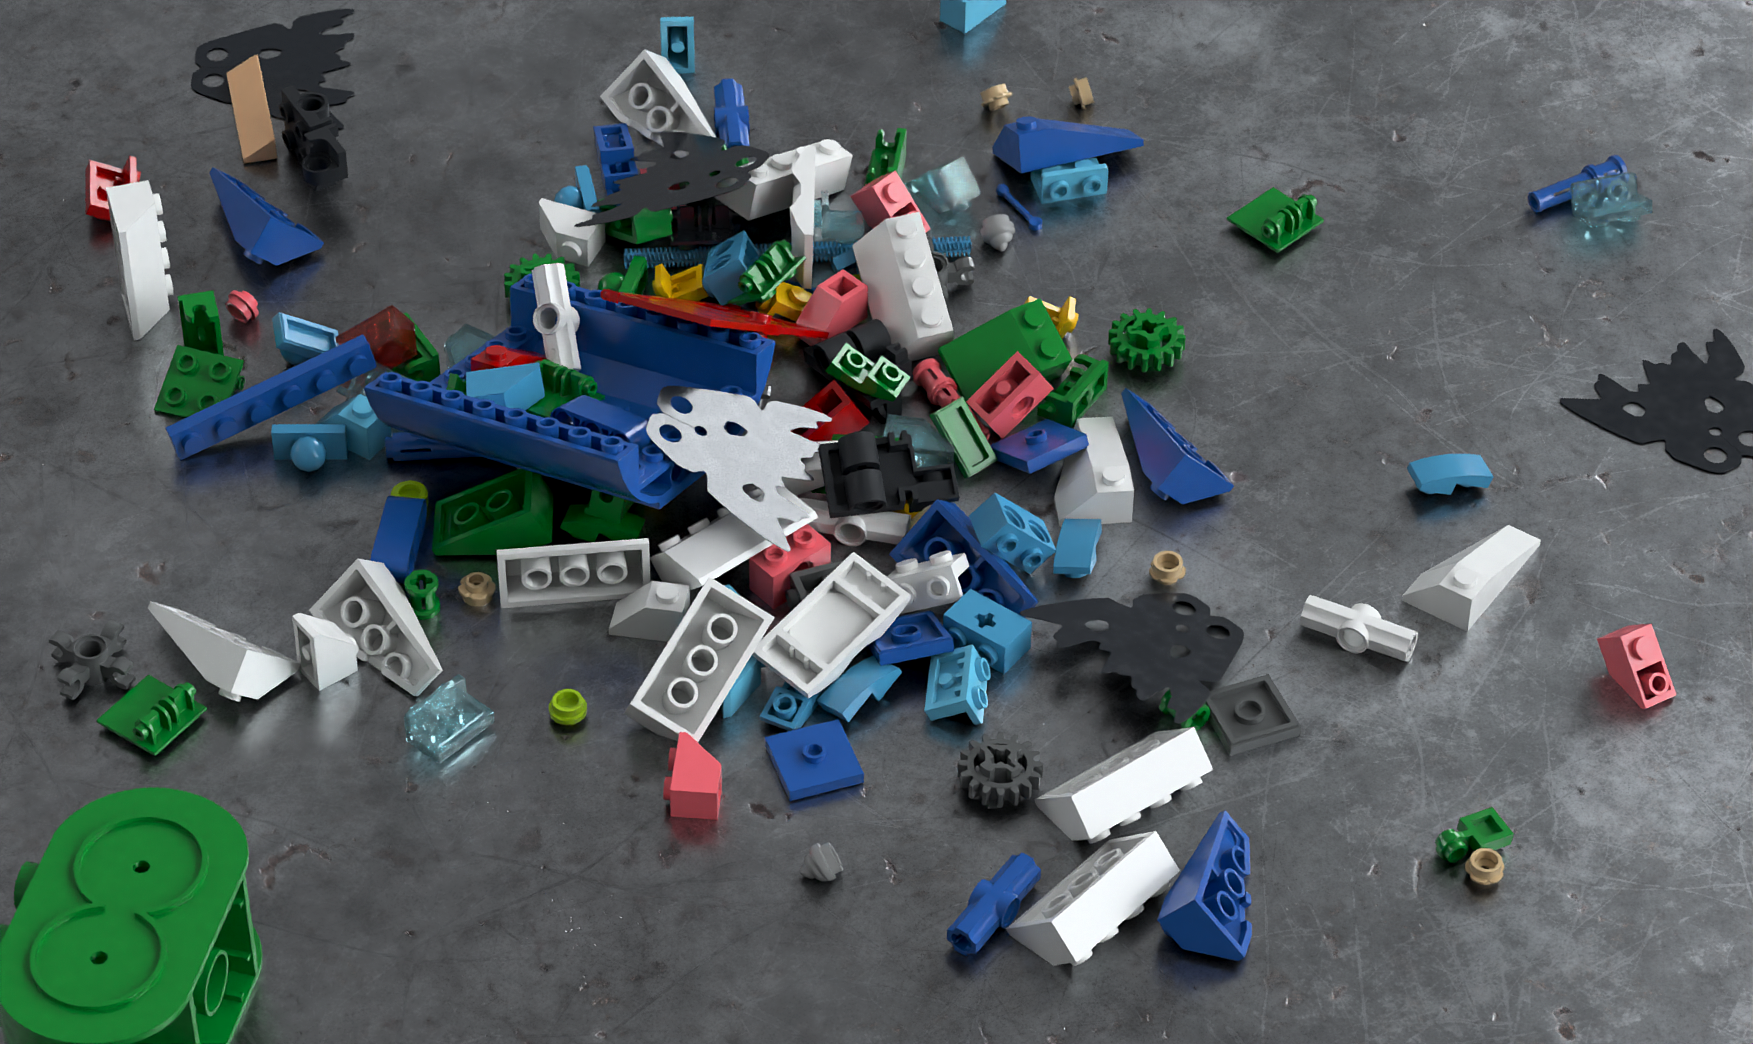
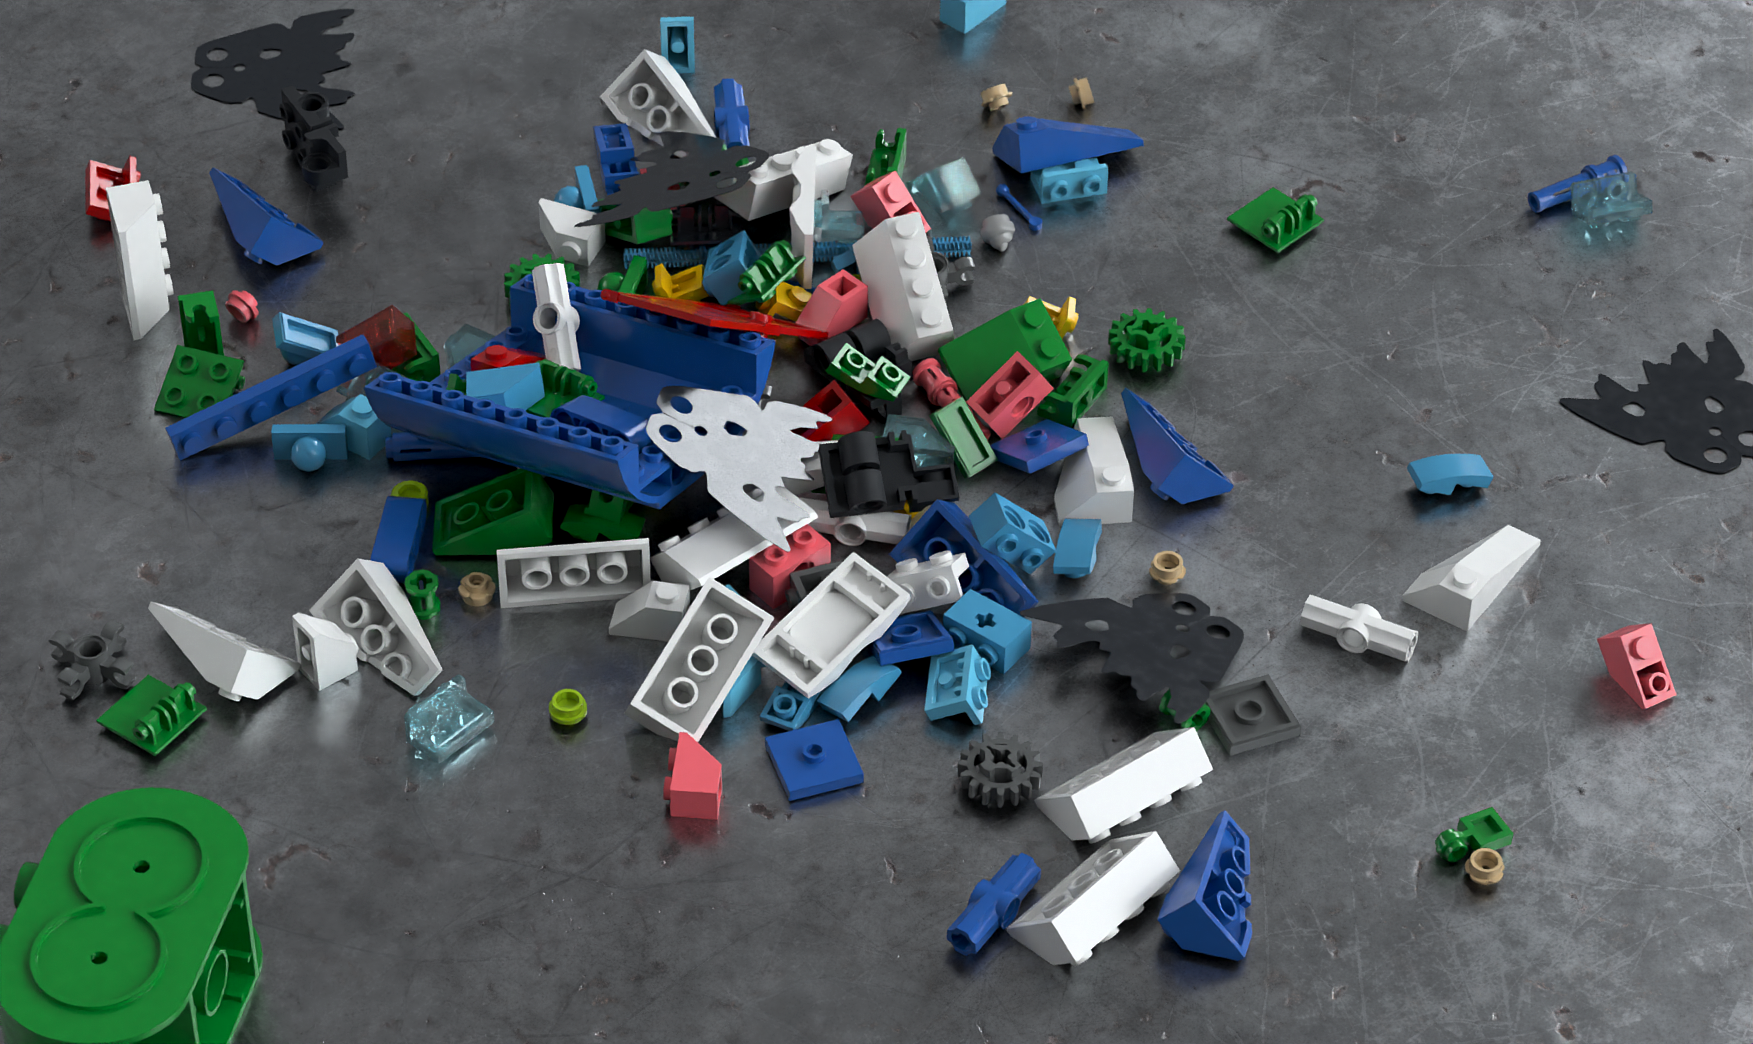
light nougat slope [226,55,277,163] -> none
light grey plate [800,842,843,882] -> none

